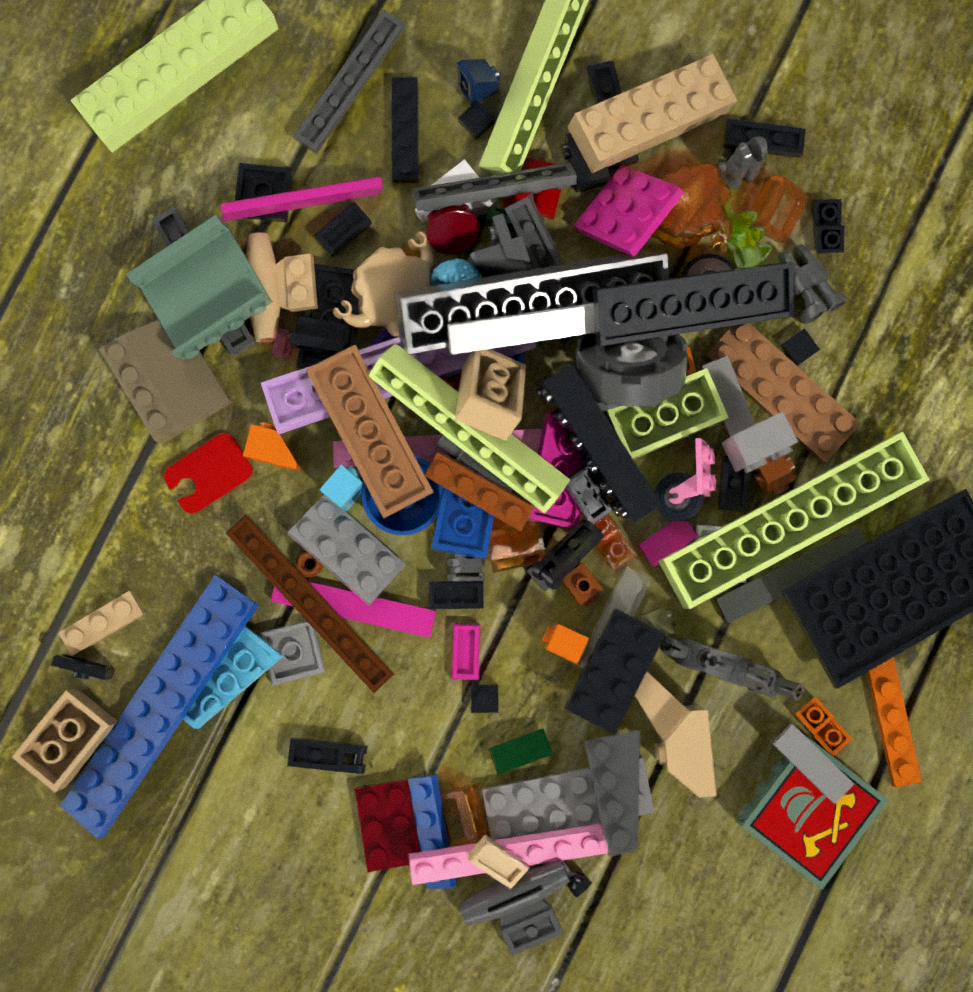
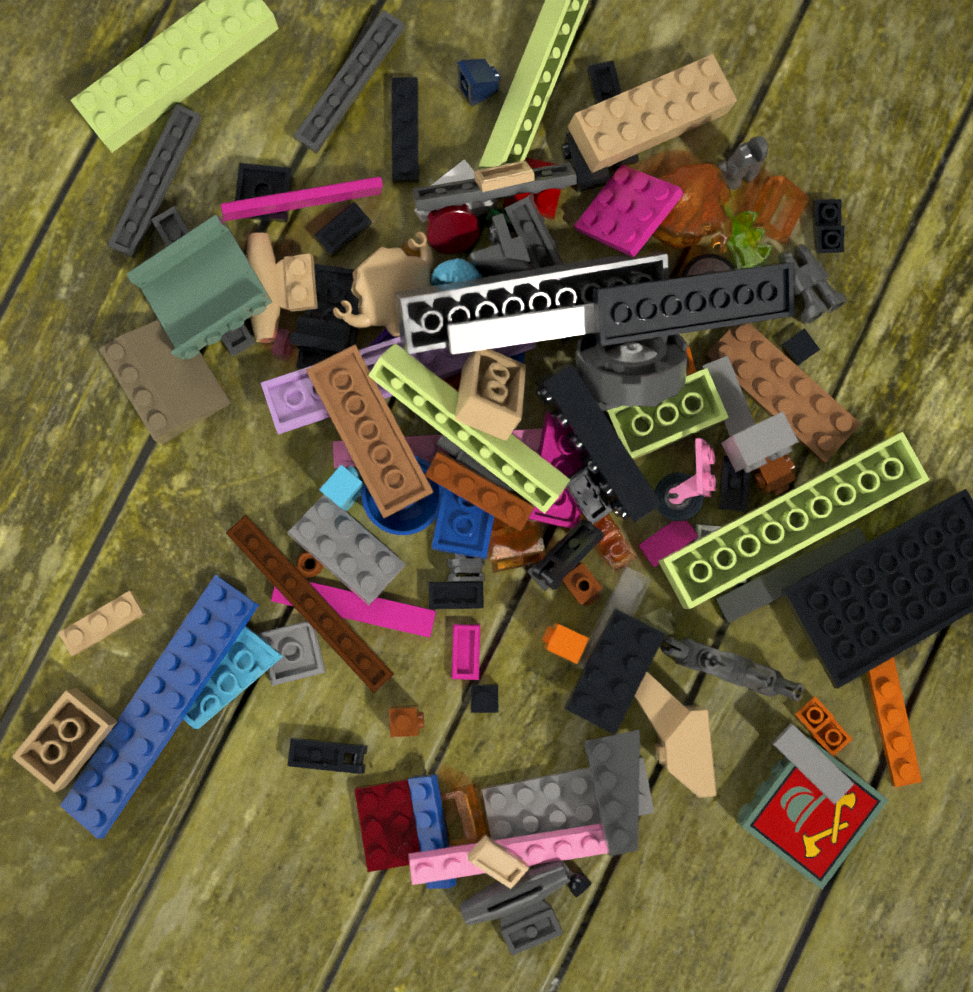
black plate [51,654,115,680] -> none
red piece [164,433,253,514] -> none
orange slope [243,422,301,472] -> none
black plate [458,100,495,140] -> none
dark green slope [488,728,553,775] -> none
black plate [722,118,806,158] -> none
none -> dark grey plate [108,104,203,259]
none -> dark orange brick [389,705,424,737]
none -> tan tile [474,160,535,192]

